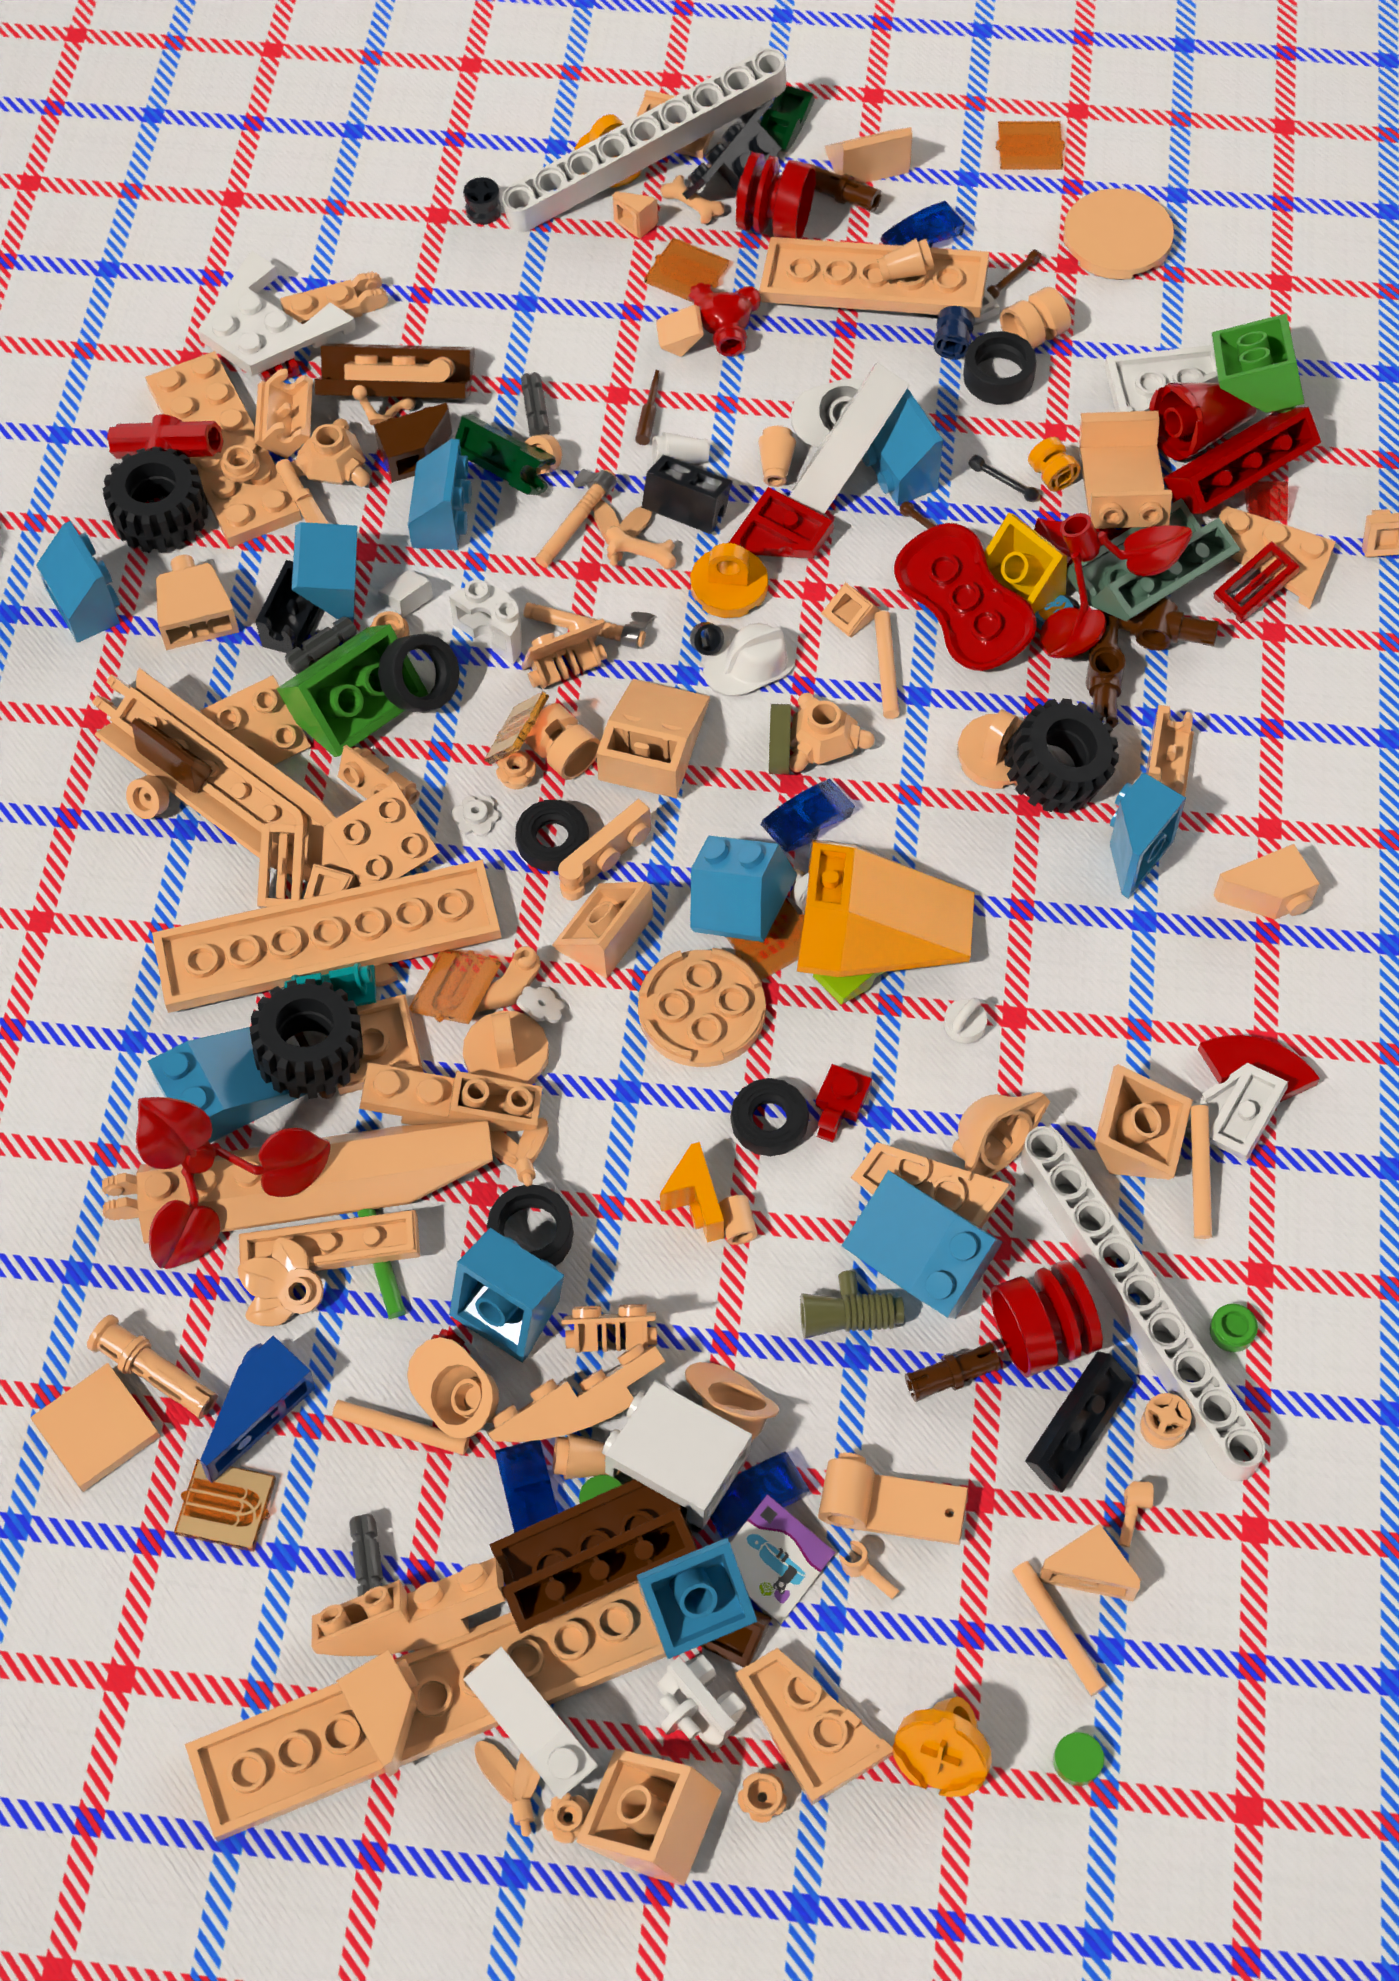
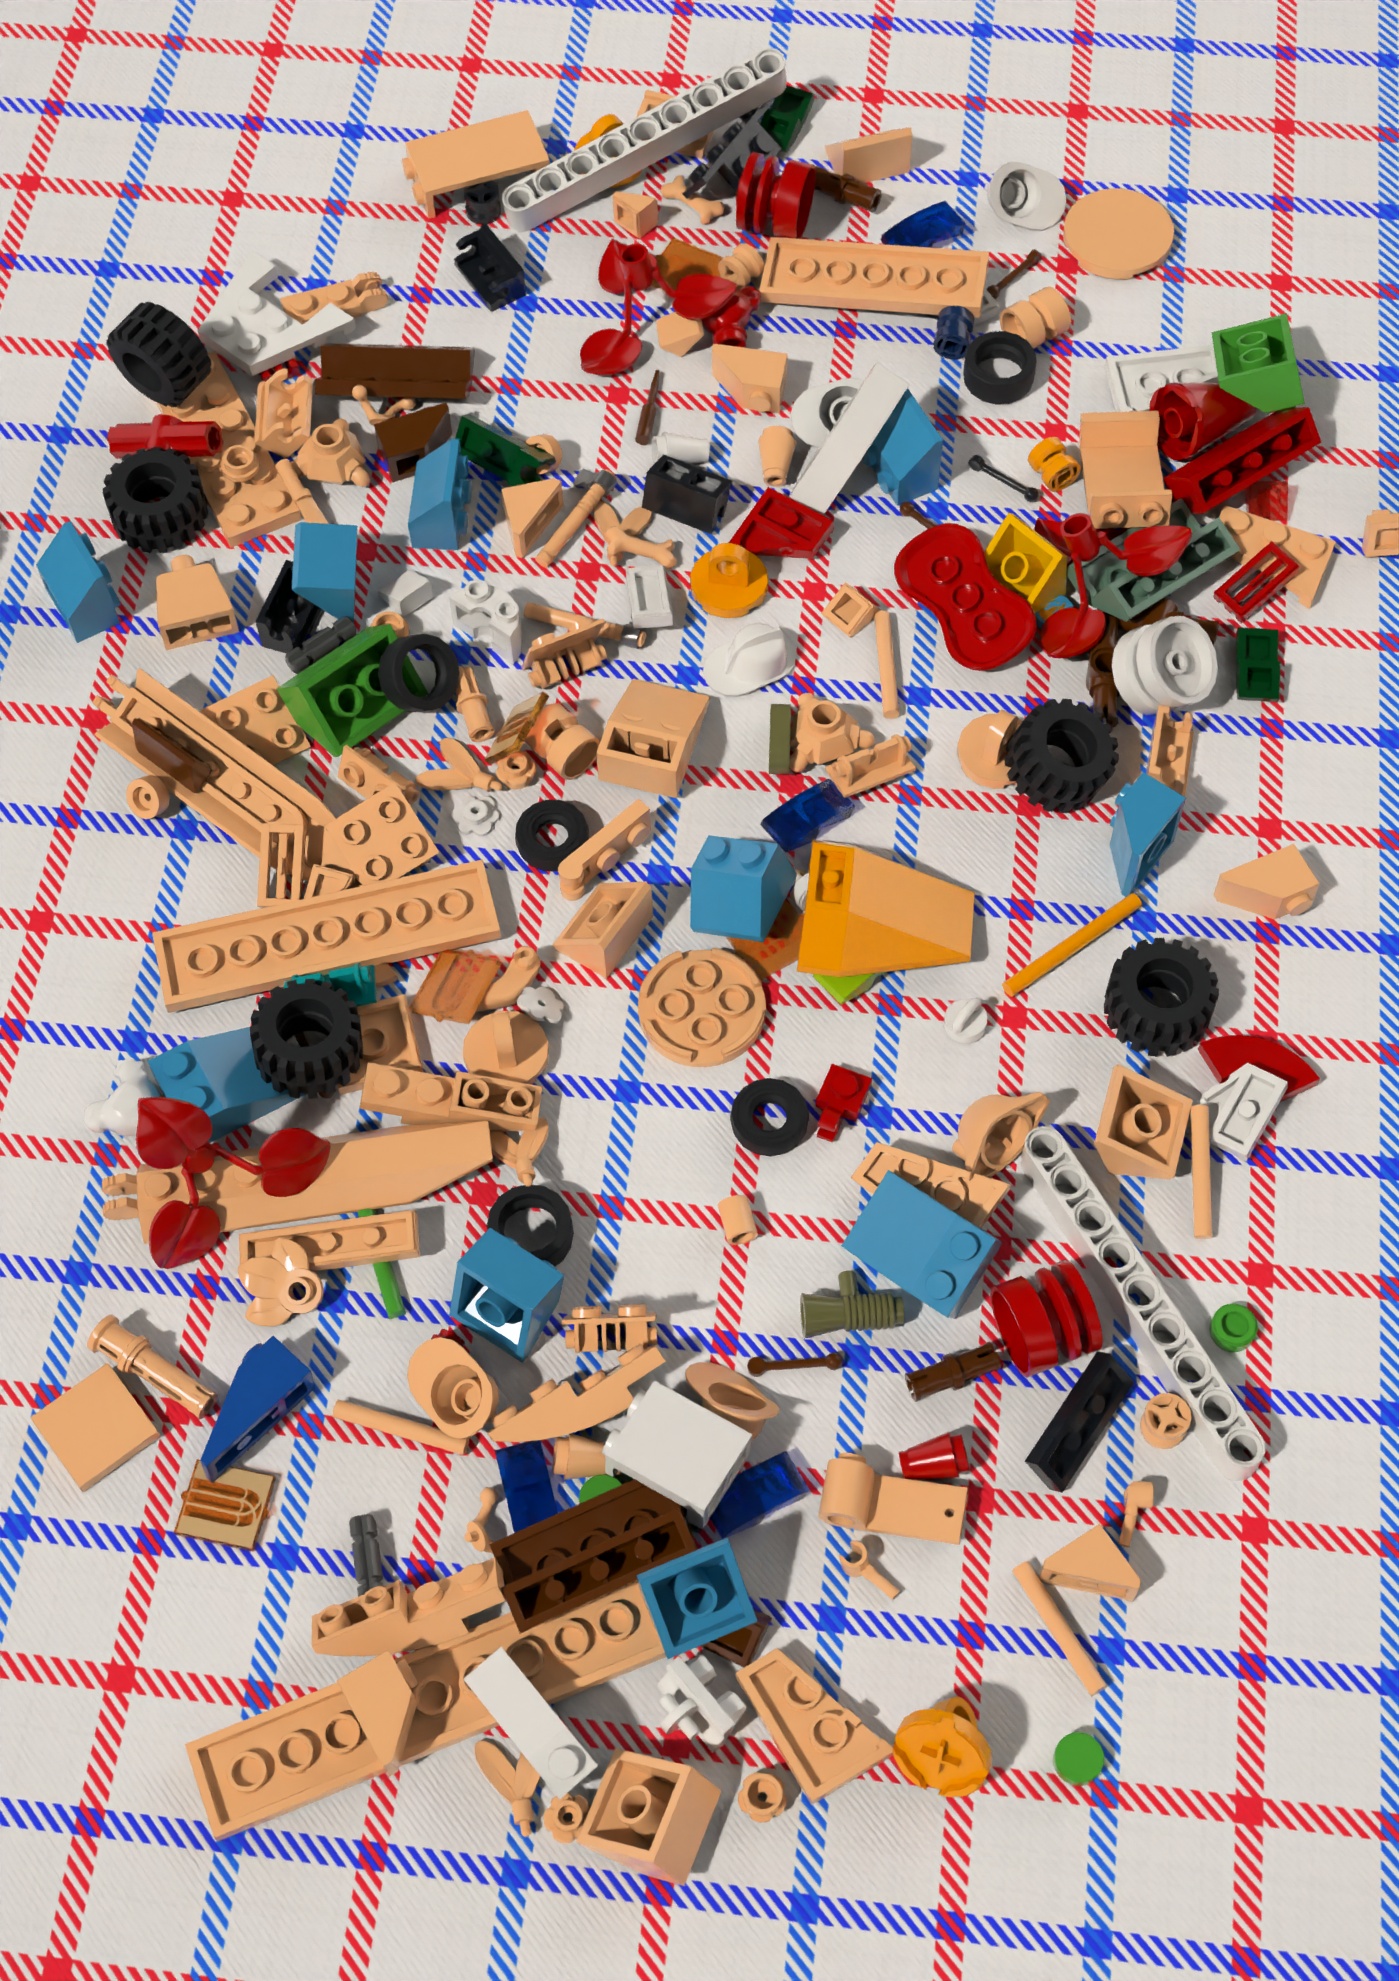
light nougat plate [344,355,455,382] -> none
dark grey axle [521,372,550,437] -> none
light orange slope [660,1142,724,1243] -> none
black hinge [690,622,724,656] -> none
sticker [730,1494,836,1624] -> none
light nougat cone [877,238,935,281] -> none
clear orange piece [995,121,1065,170] -> none
none -> white animal [83,1057,160,1136]
none -> black tyre [106,302,212,407]
none -> light nougat panel [402,110,550,218]
none -> light nougat piece [415,738,503,792]
none -> black hinge [454,224,526,312]
none -> light nougat axle [455,666,495,742]
none -> light nougat piece [465,1487,498,1554]
none -> light nougat slope [501,478,564,559]
none -> red plant [580,239,737,375]
none -> white tile [626,565,673,629]
none -> light nougat slope [712,344,787,413]
none -> light nougat wheel [718,243,764,291]
none -> reddish brown hinge [747,1352,843,1377]
none -> light nougat hinge [825,734,916,798]
none -> red cone [899,1432,970,1479]
none -> white piece [984,161,1066,230]
none -> light orange bar [1002,893,1142,997]
none -> black tyre [1104,938,1219,1057]
none -> white wheel [1112,616,1218,715]
none -> dark green slope [1235,627,1280,702]

